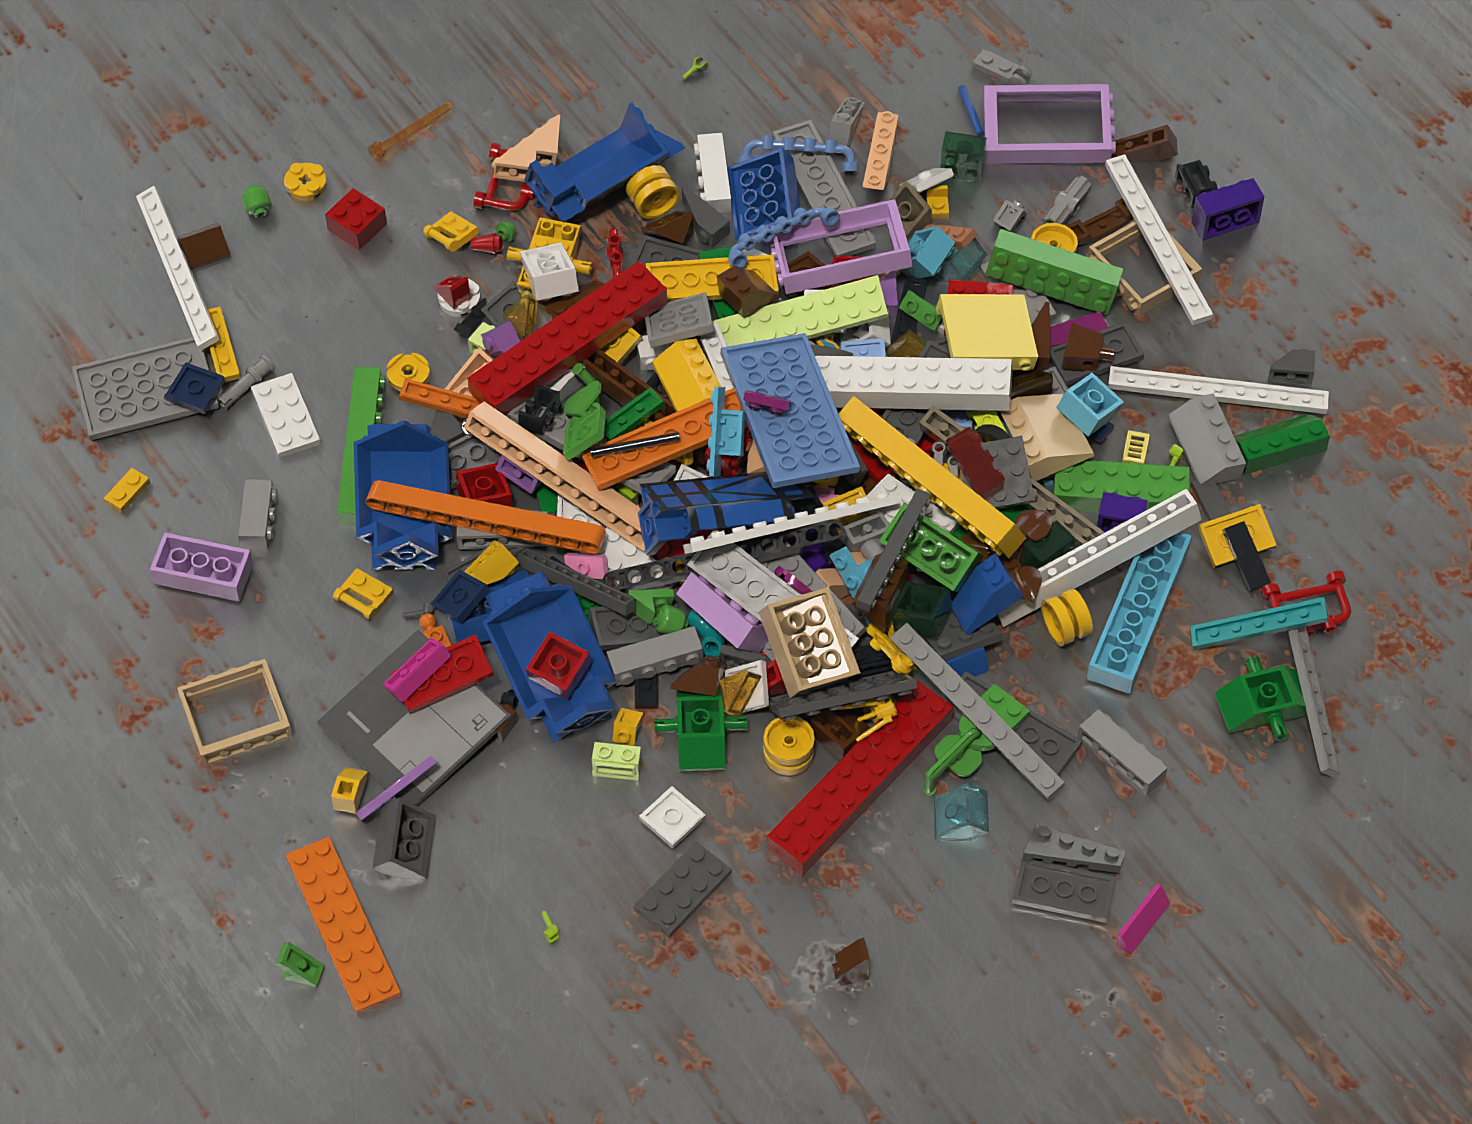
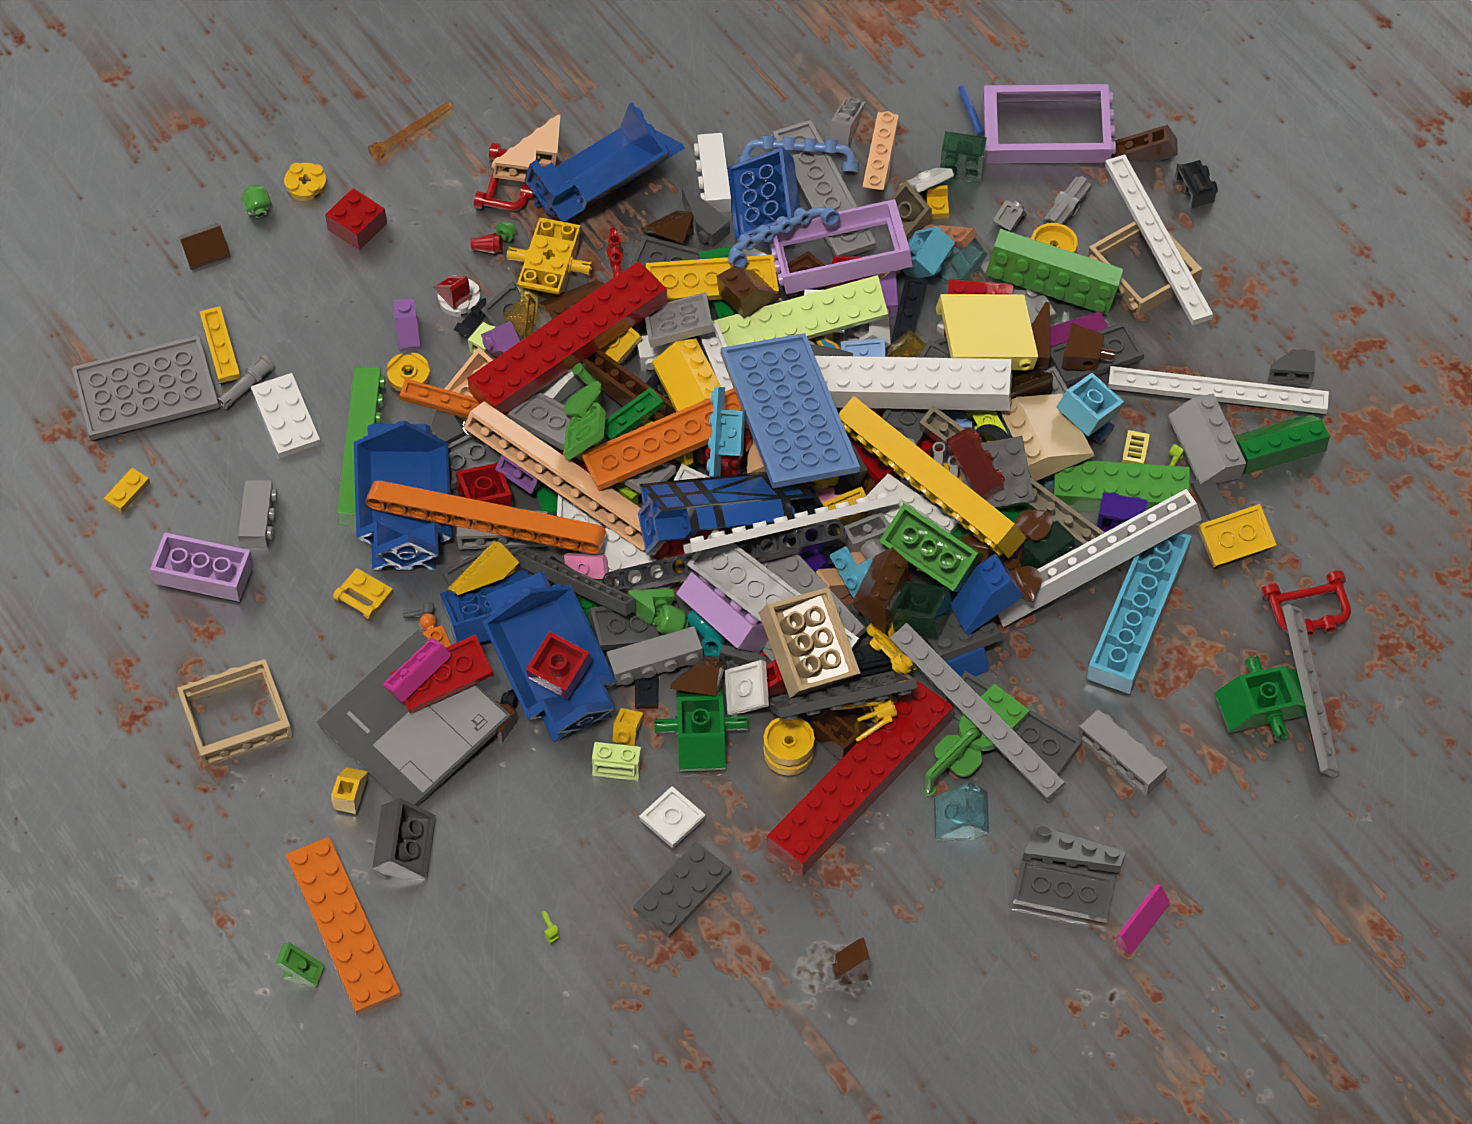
white plate [136,186,220,351] -> none
dark blue plate [165,362,225,414] -> none
medium lavender tile [356,756,436,821] -> none
yellow plate [423,211,479,252] -> none
dark blue plate [430,569,490,624] -> none
black window [518,384,562,434] -> none
white slope [520,243,579,301] -> none
black bar [590,432,680,457] -> none
yellow wheel [626,165,680,219] -> none
lime hand [682,57,709,80] -> none
clear yellow slope [719,670,762,716] -> none
magenta plate [743,390,791,413] -> none
magenta tile [774,565,813,594] -> none
dark grey piece [856,488,931,612] -> none
bright green hinge [899,290,943,331] -> none
light grey hinge [973,49,1032,85] -> none
yellow wheel [1041,588,1093,647] -> none
reddish brown slope [1067,198,1134,245] -> none
teal plate [1190,597,1329,650] -> none
dark purple brick [1191,178,1265,241] -> none
black tile [1222,521,1271,592] -> none
none -> medium lavender slope [393,298,421,351]

